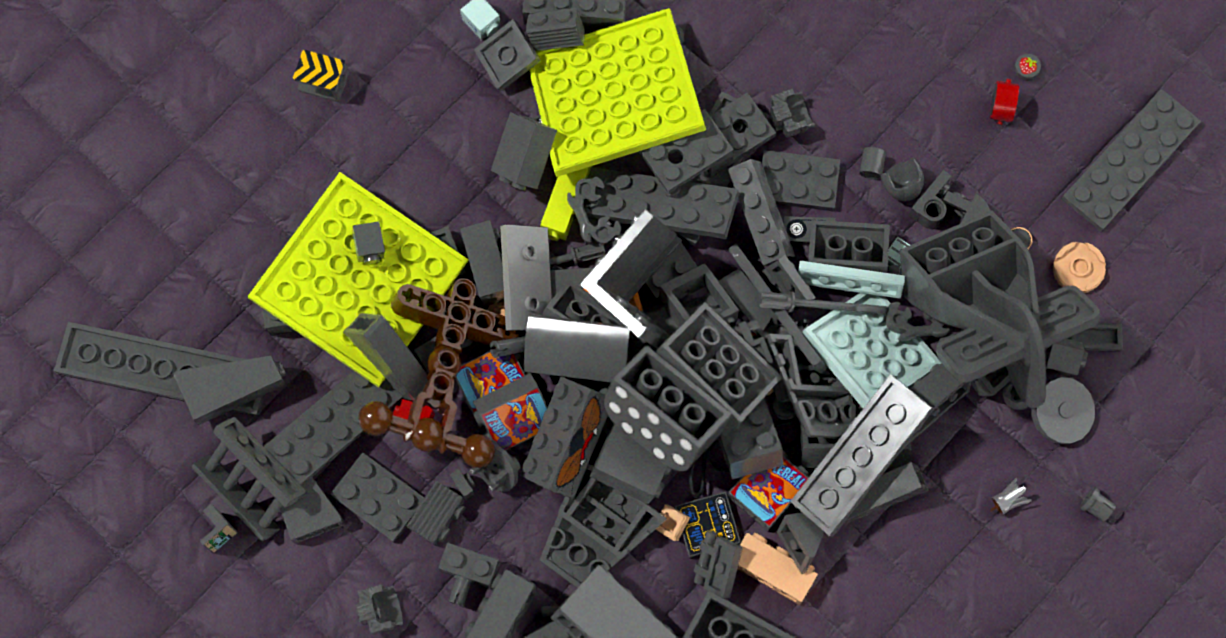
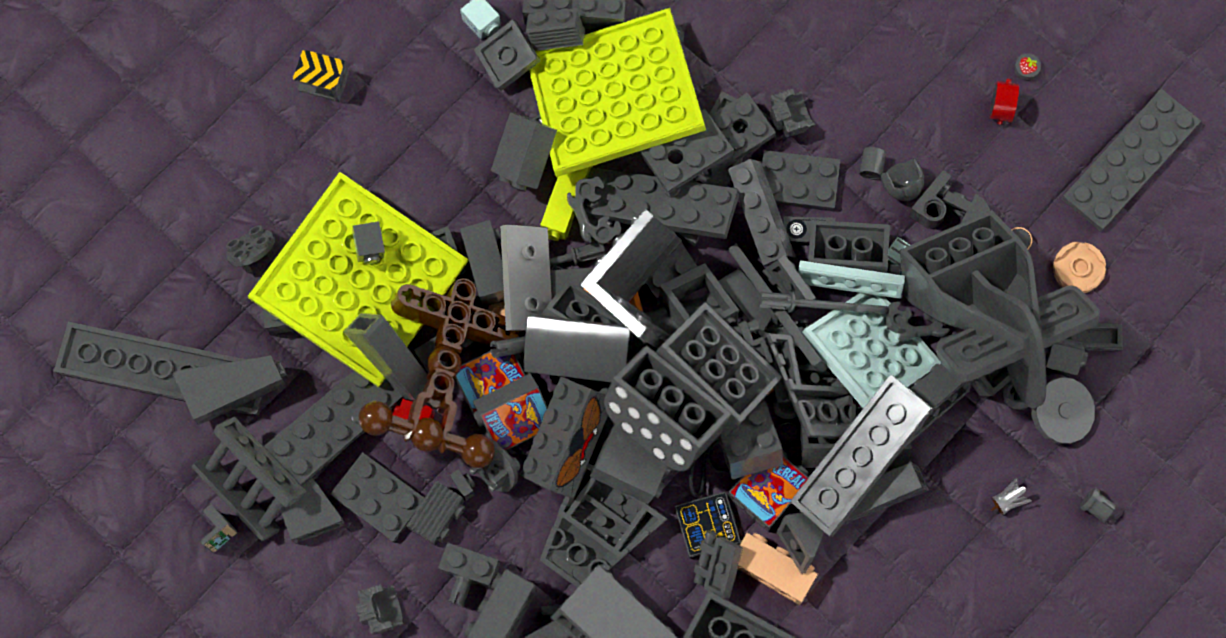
light nougat tile [655,504,690,541] -> none
none -> dark grey plate [226,225,275,274]

